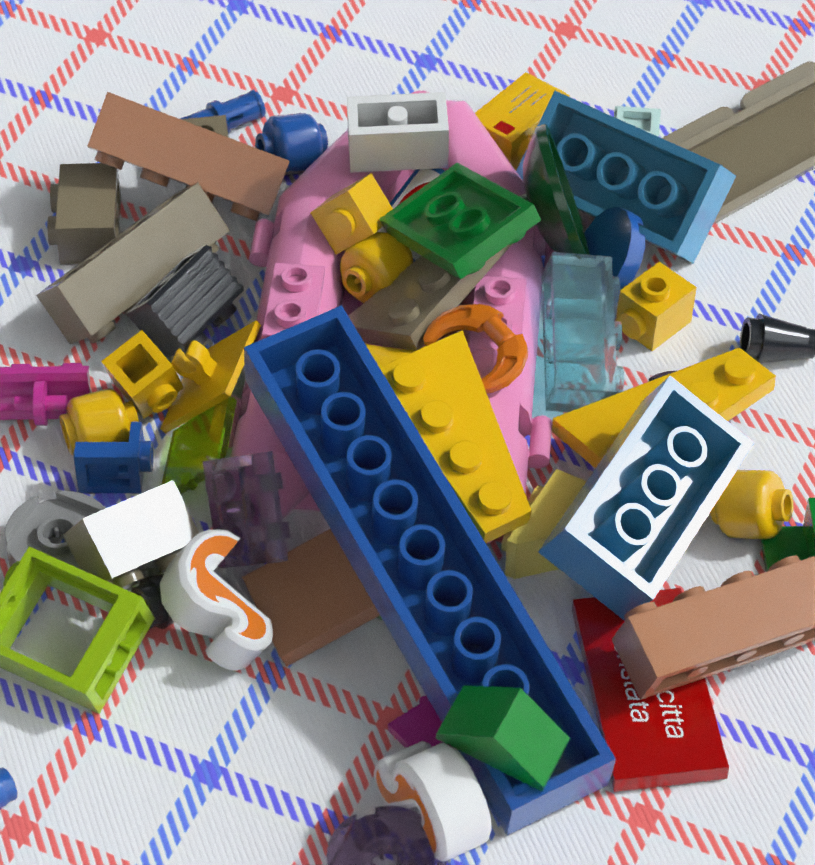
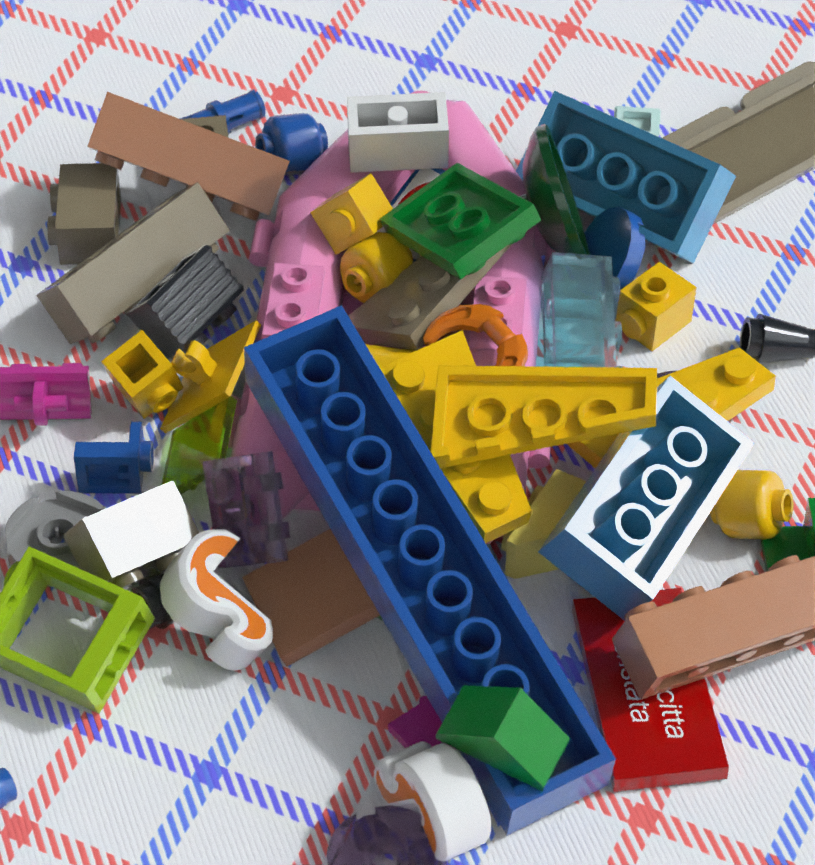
yellow head [59,389,139,455] -> none
yellow brick [475,72,569,171] -> none
none -> yellow wing [431,365,657,468]

